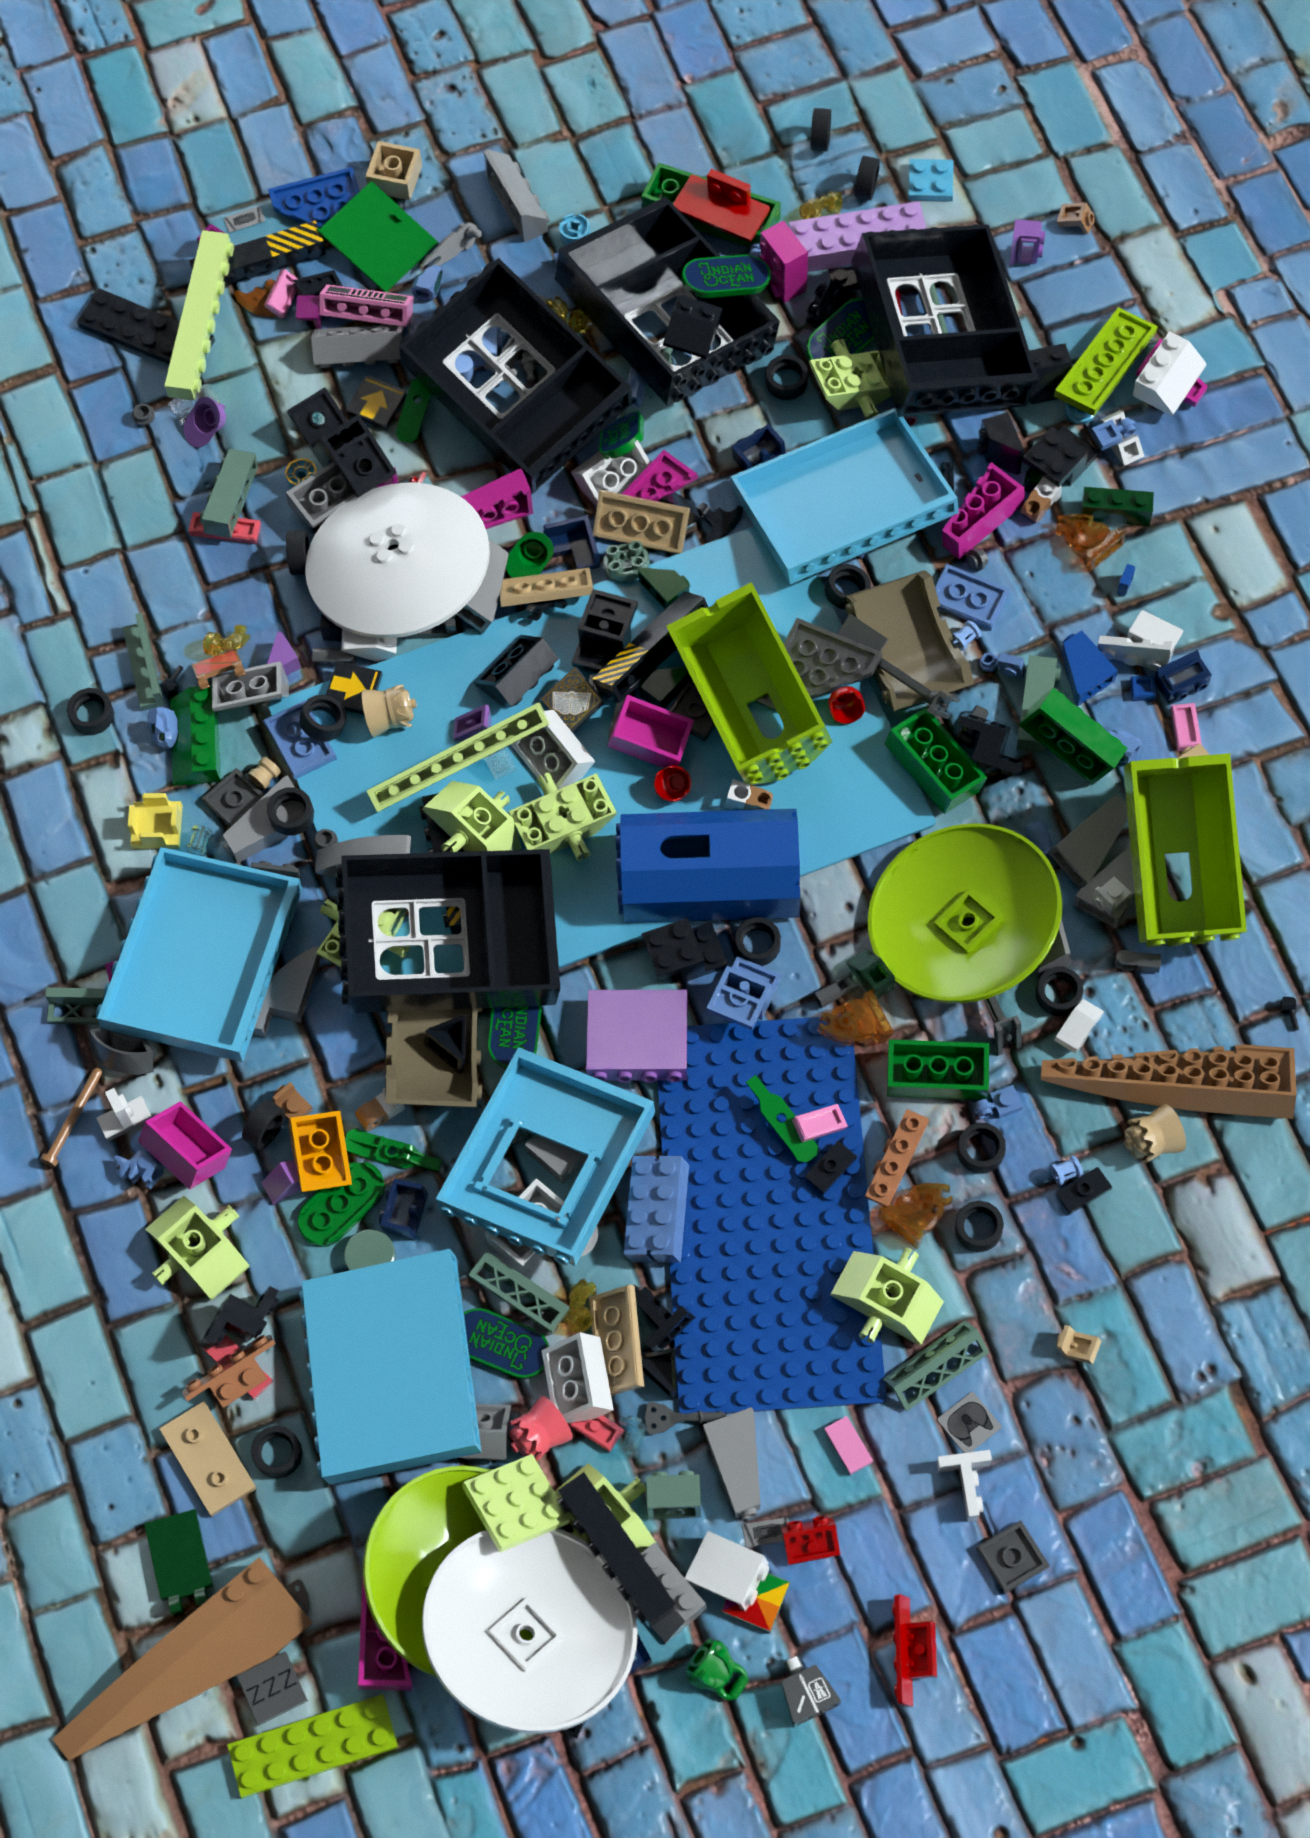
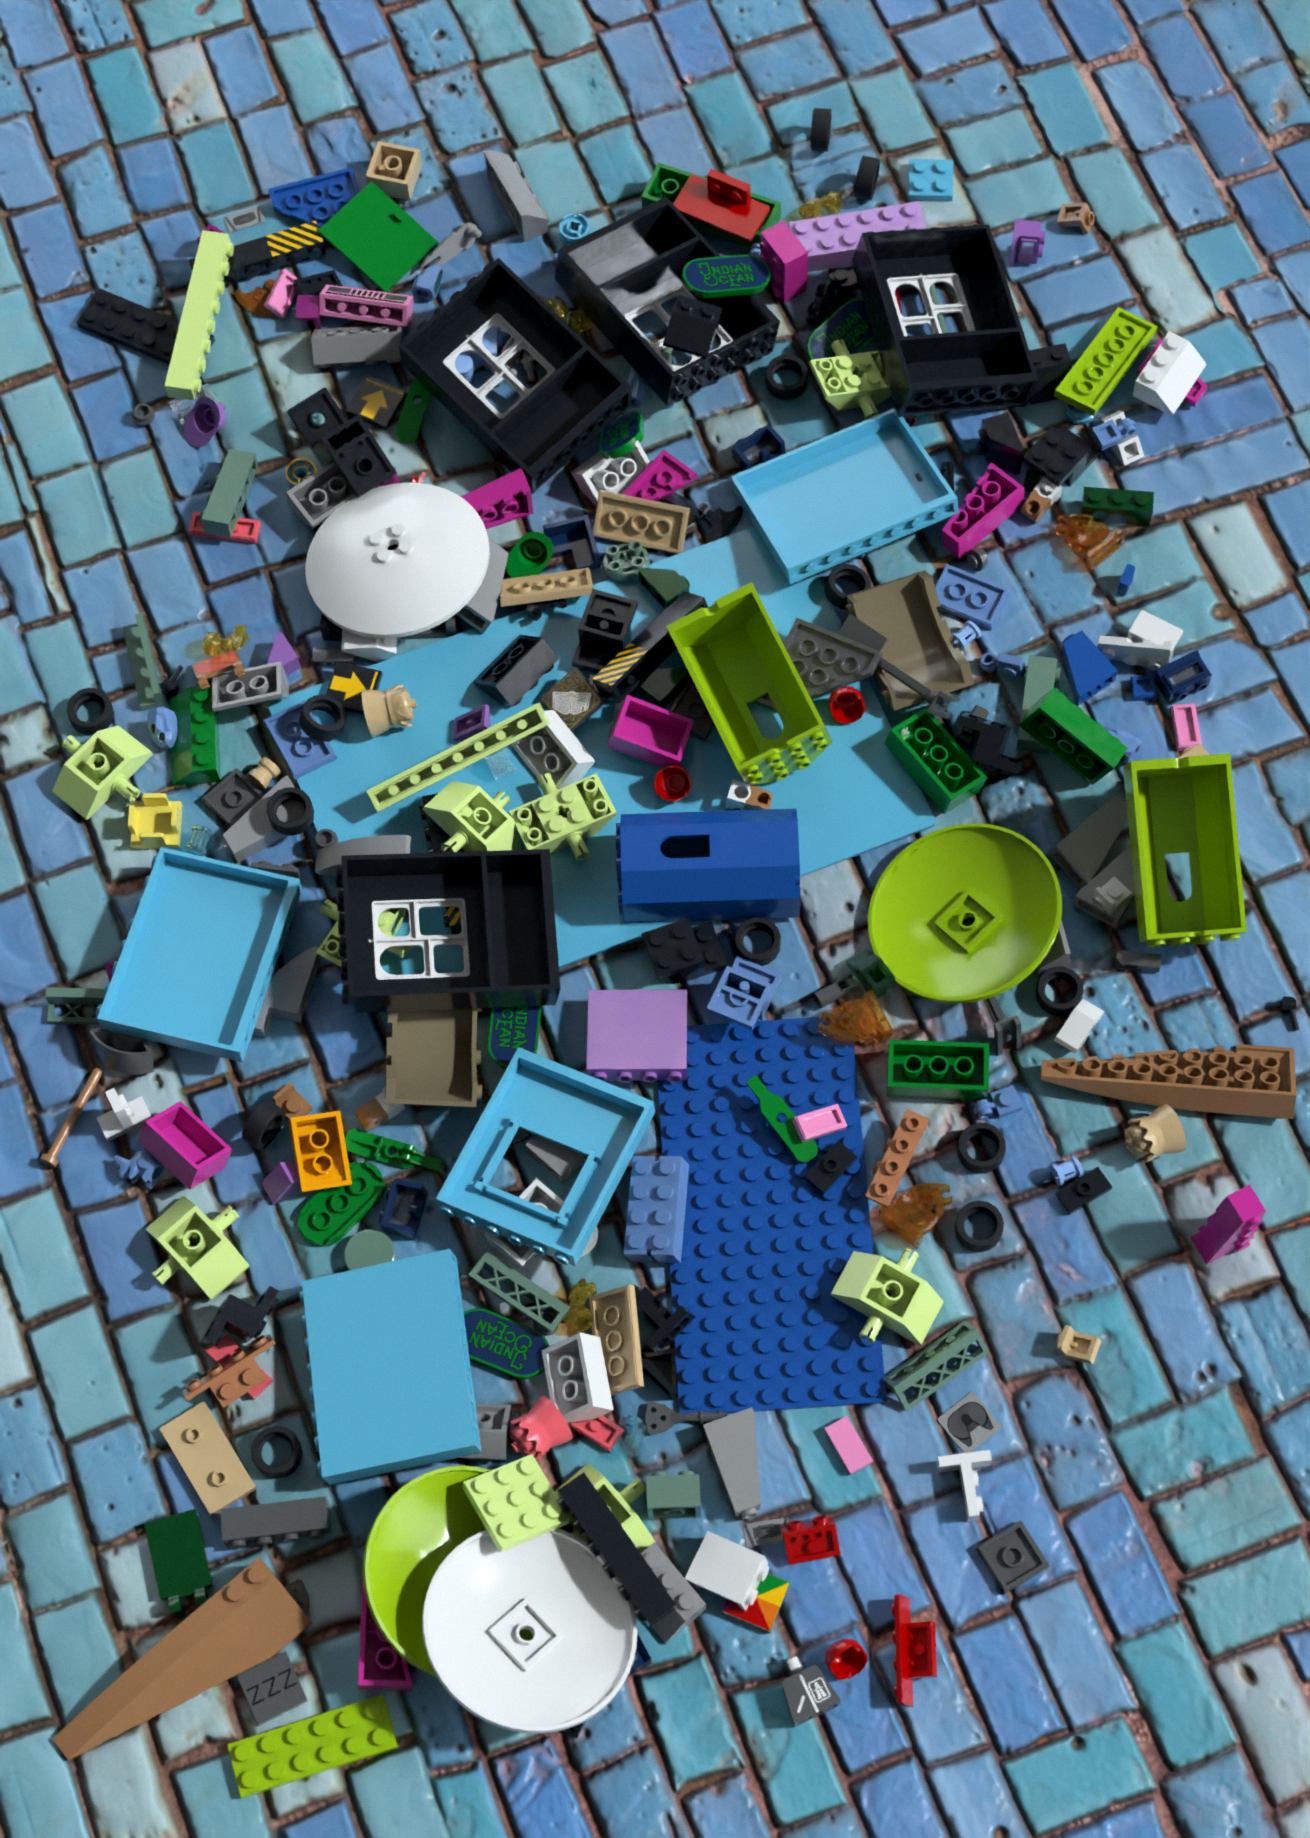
black tyre [286,530,310,575] -> none
black slope [424,1014,466,1074] -> none
green piece [686,1639,749,1701] -> none
none -> yellowish green slope [52,725,153,820]
none -> dark grey brick [220,1497,331,1549]
none -> red hair [825,1638,868,1680]
none -> dark pink wedge [1190,1184,1266,1264]

